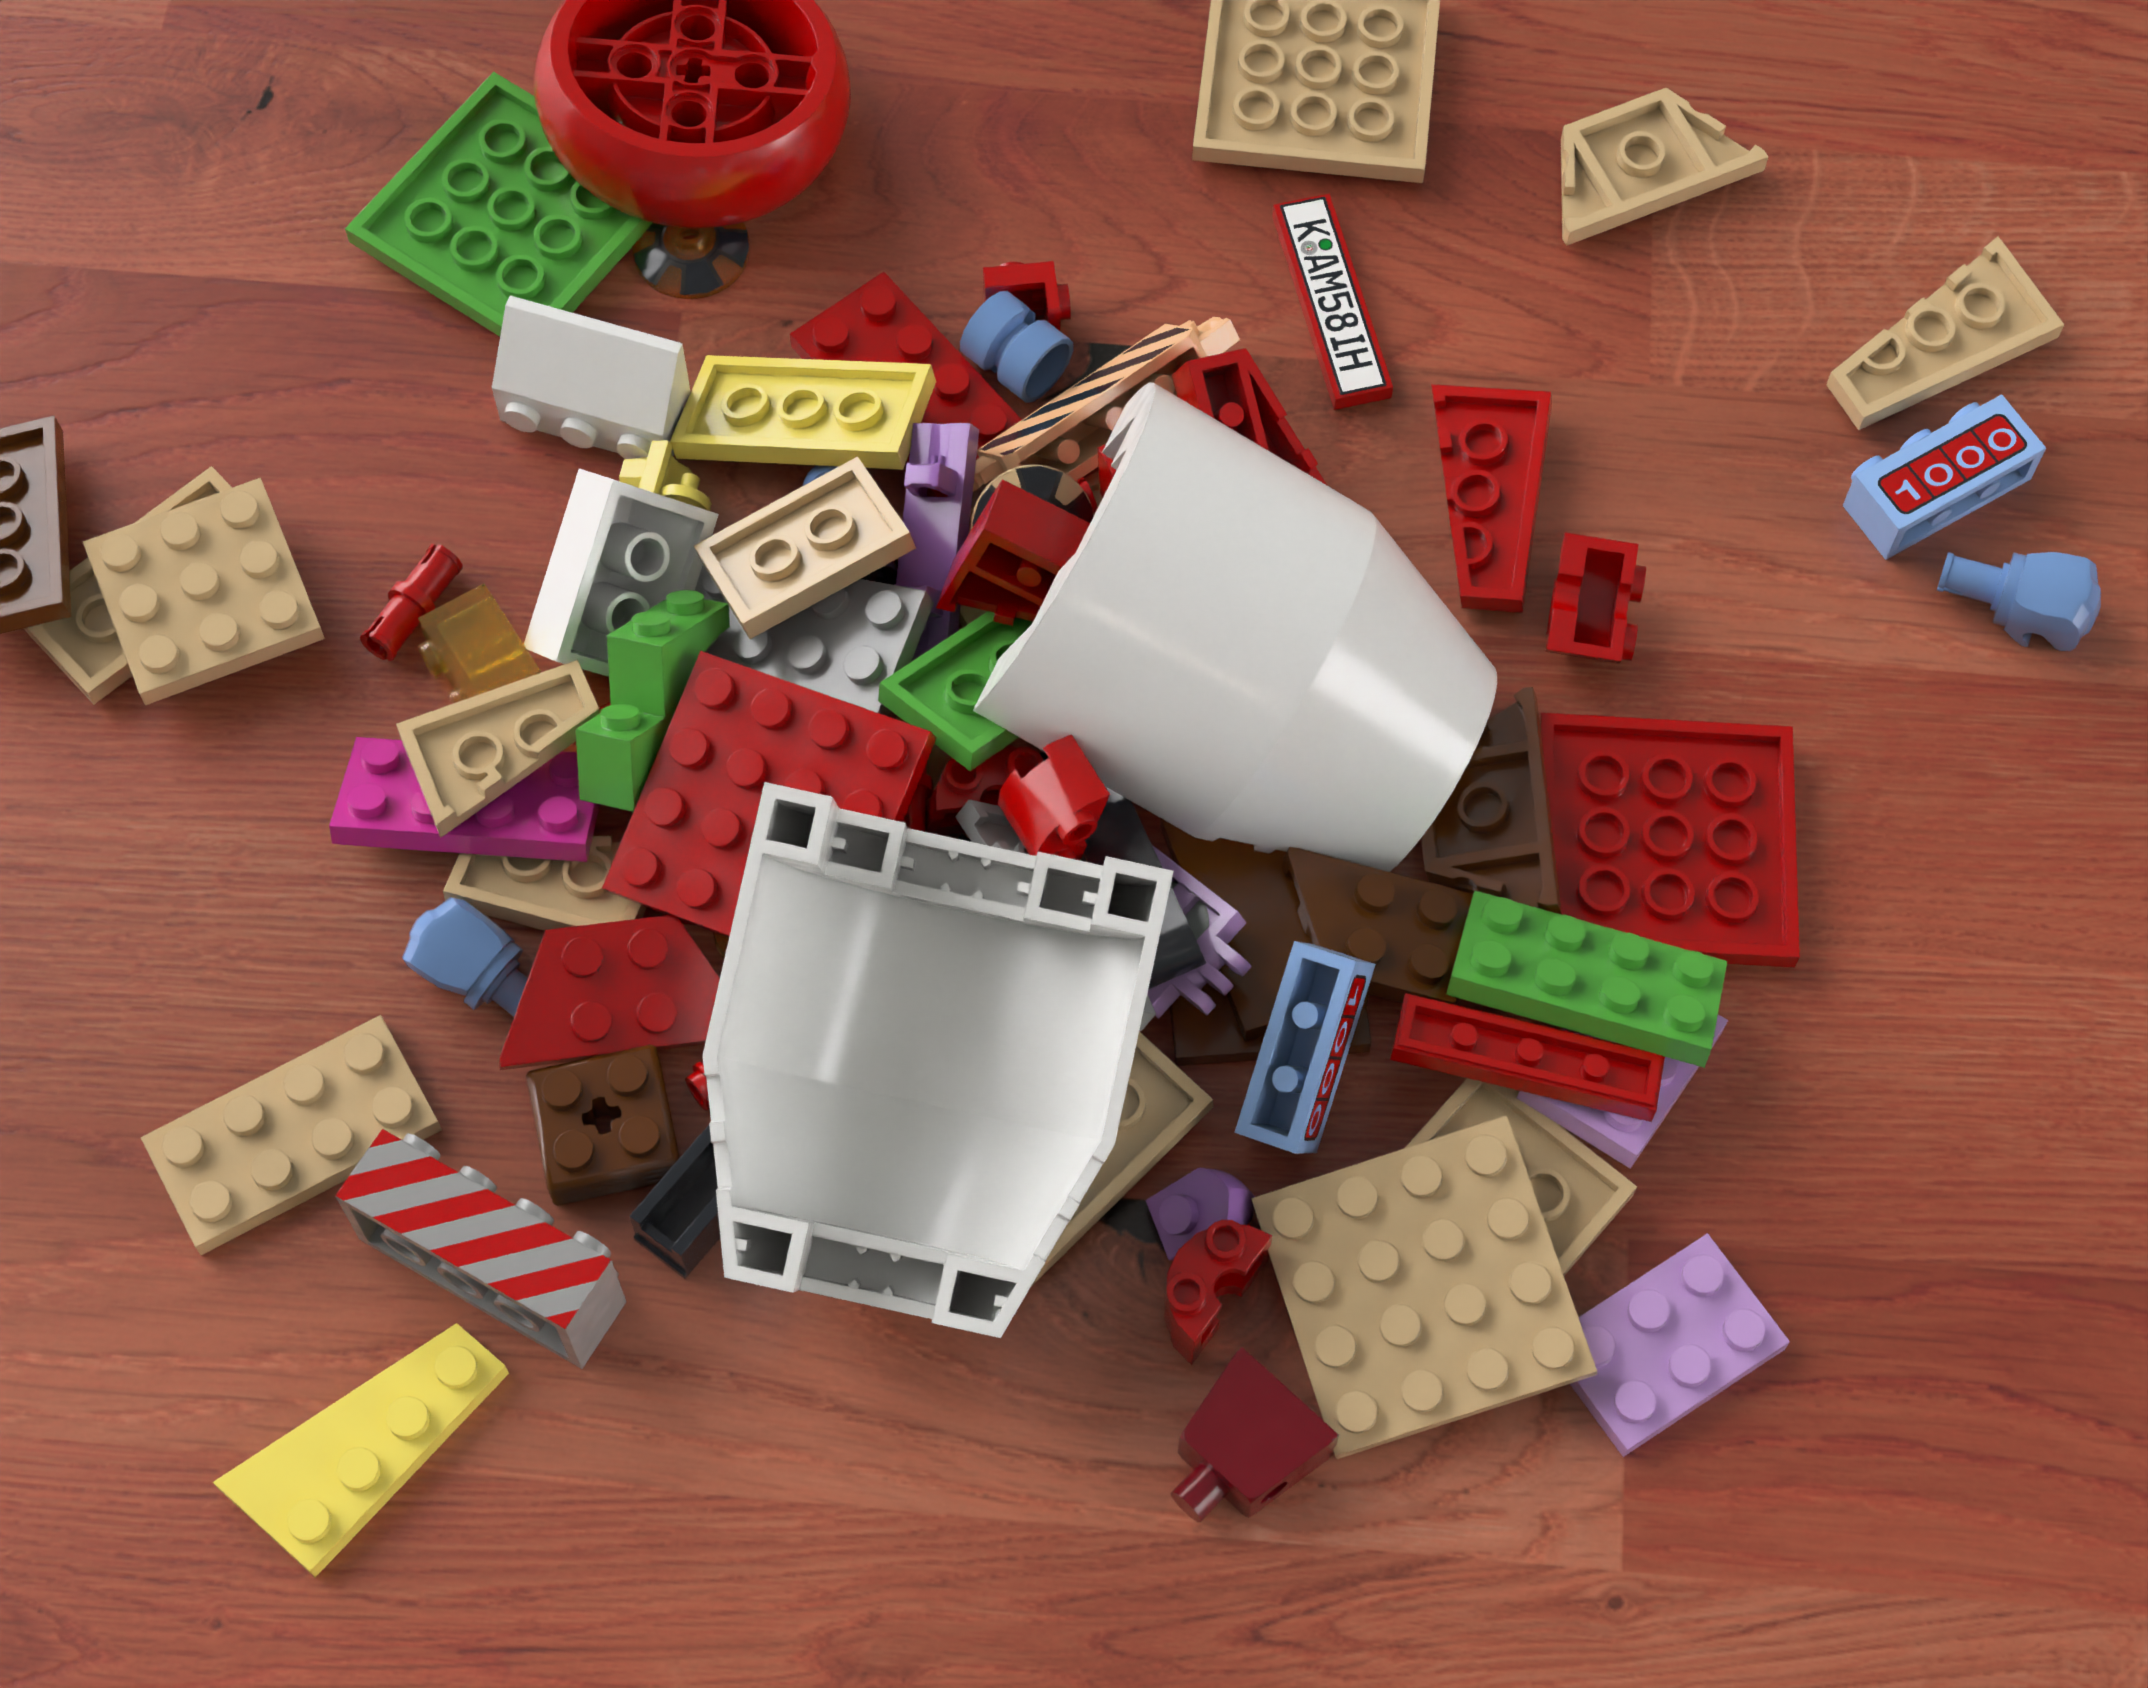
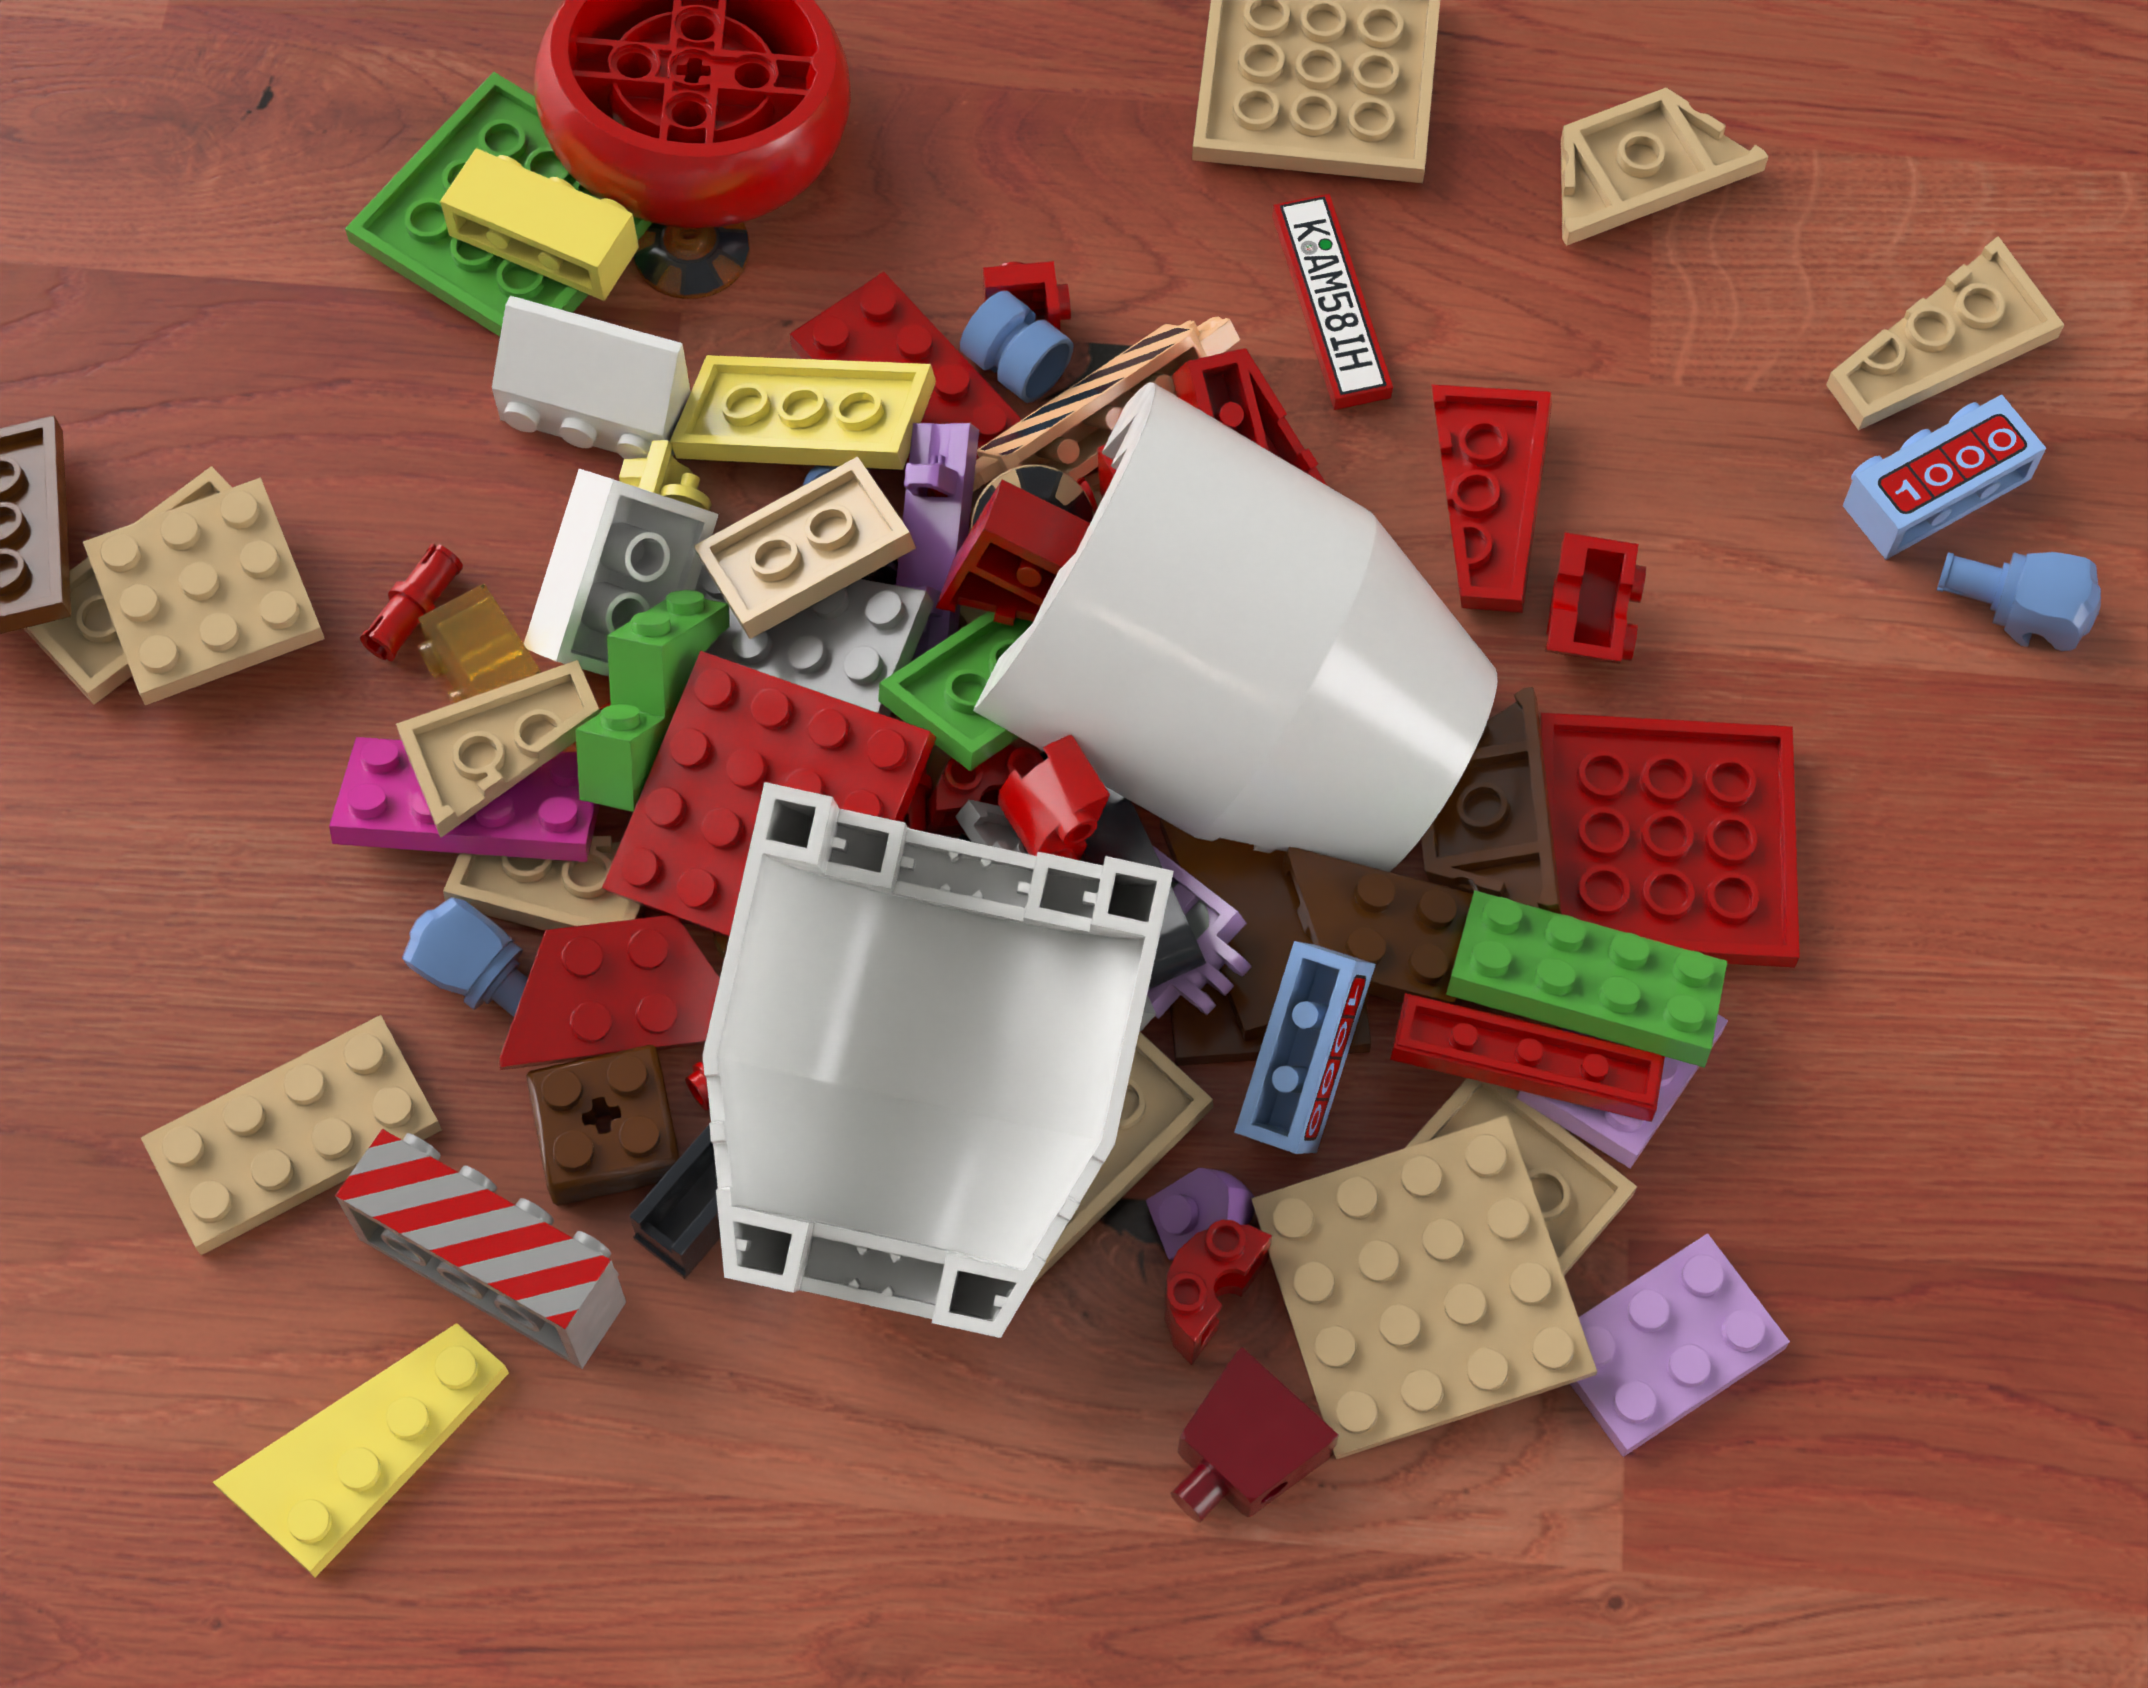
none -> light yellow brick [440,148,639,301]

